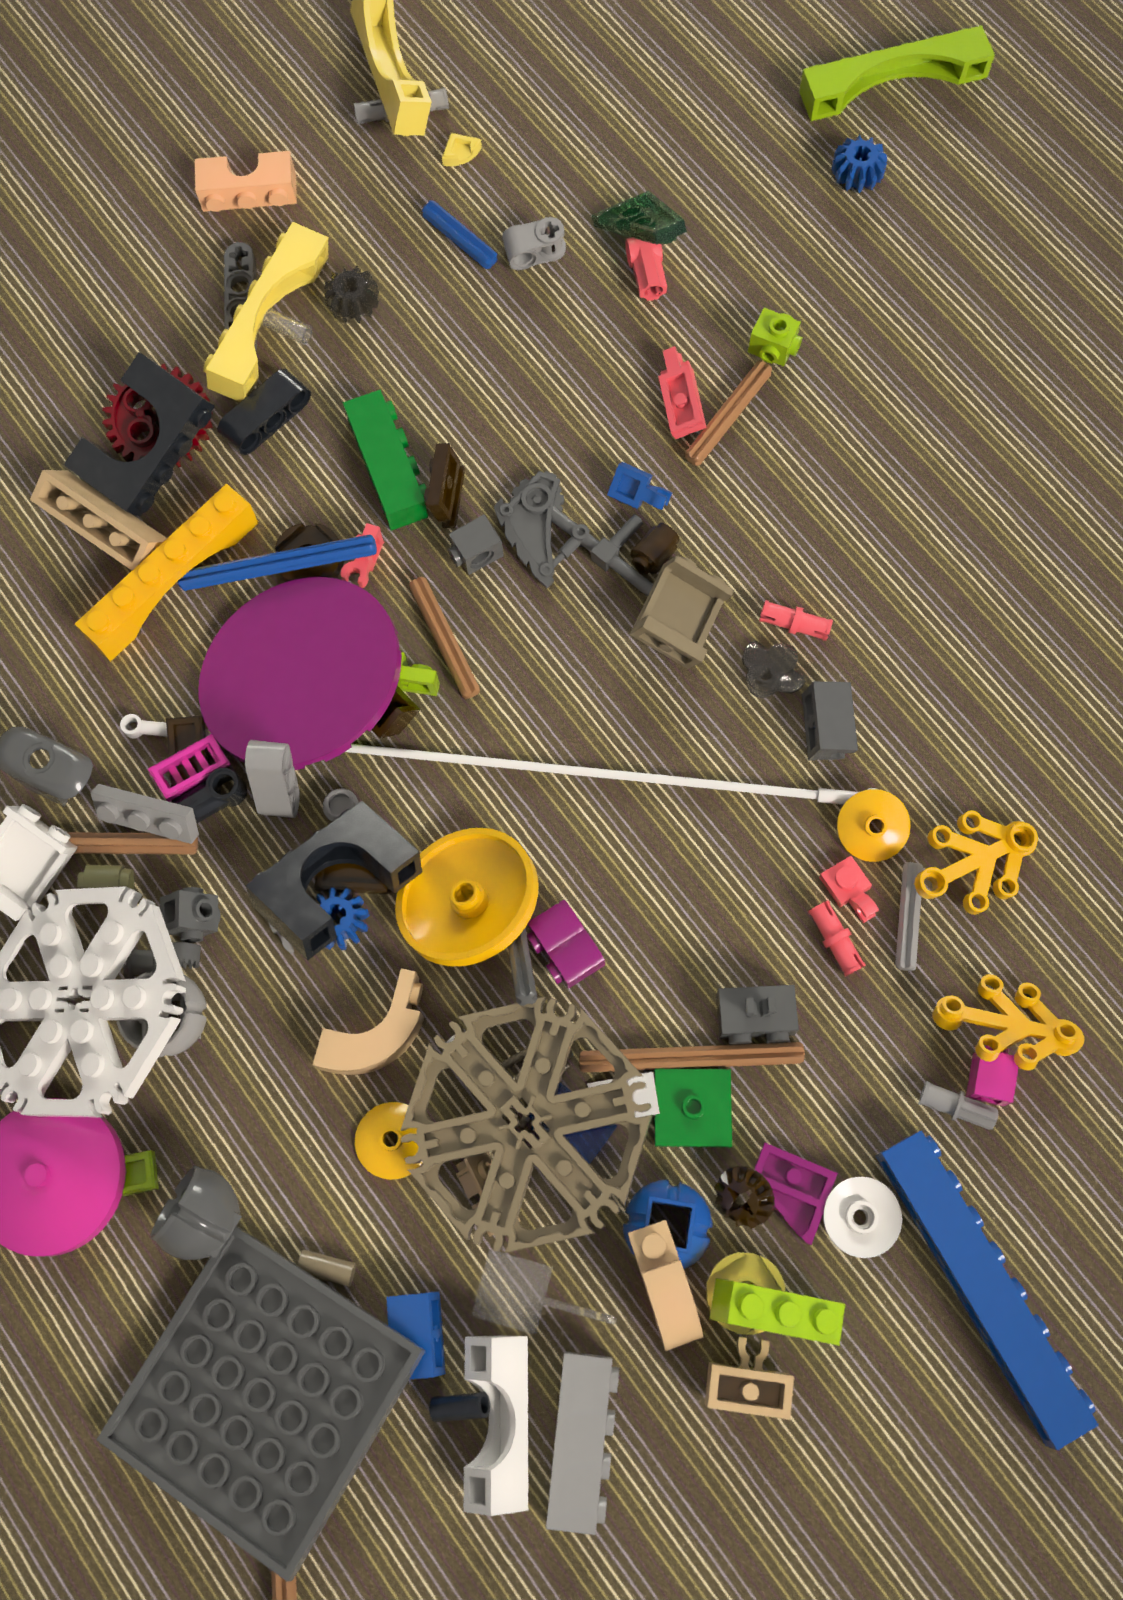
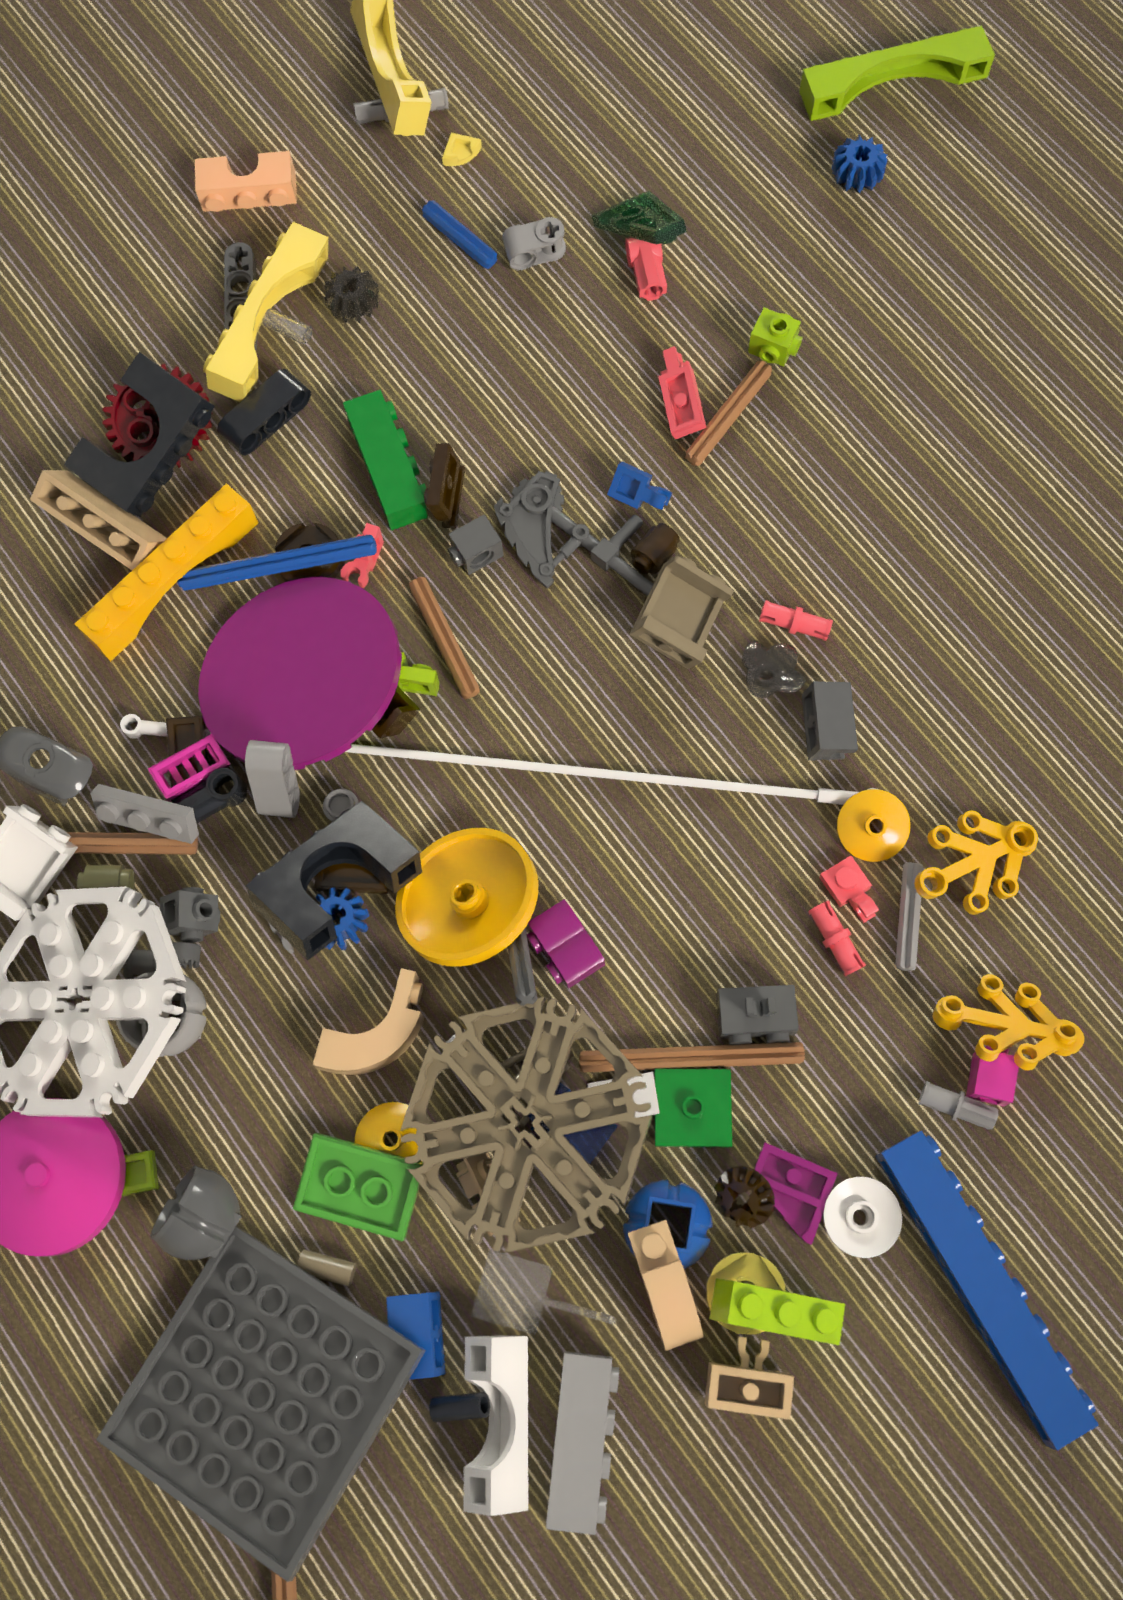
none -> bright green tile [292,1132,423,1241]

